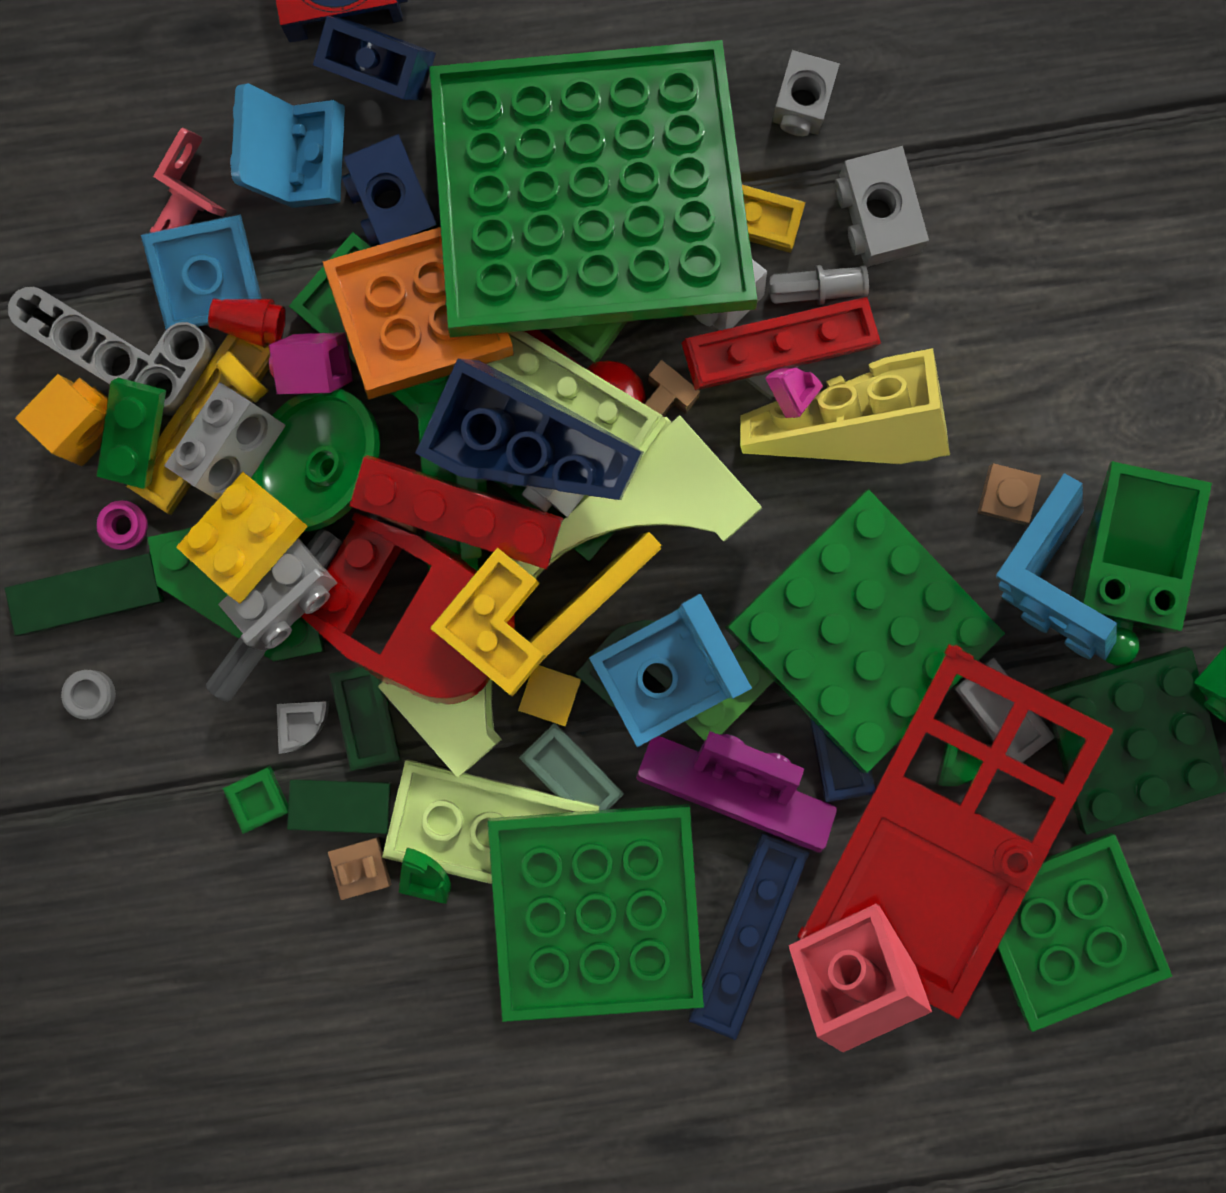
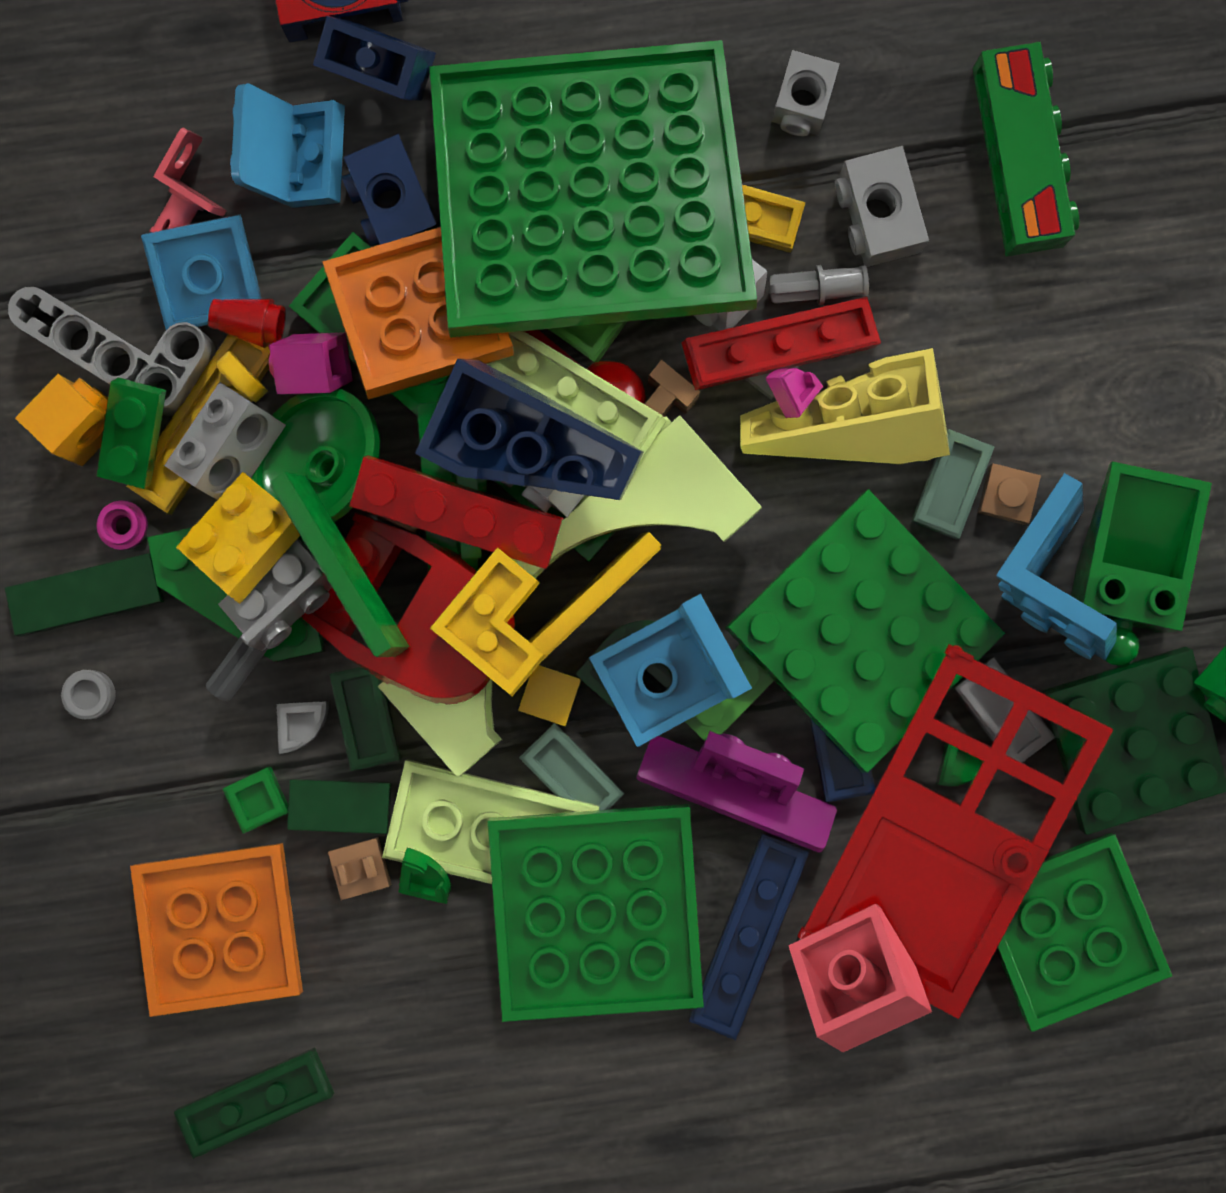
none -> orange plate [130,843,303,1017]
none -> dark green tile [174,1047,334,1159]
none -> green tile [270,472,410,657]
none -> sand green tile [911,429,995,540]
none -> green brick [972,42,1079,257]

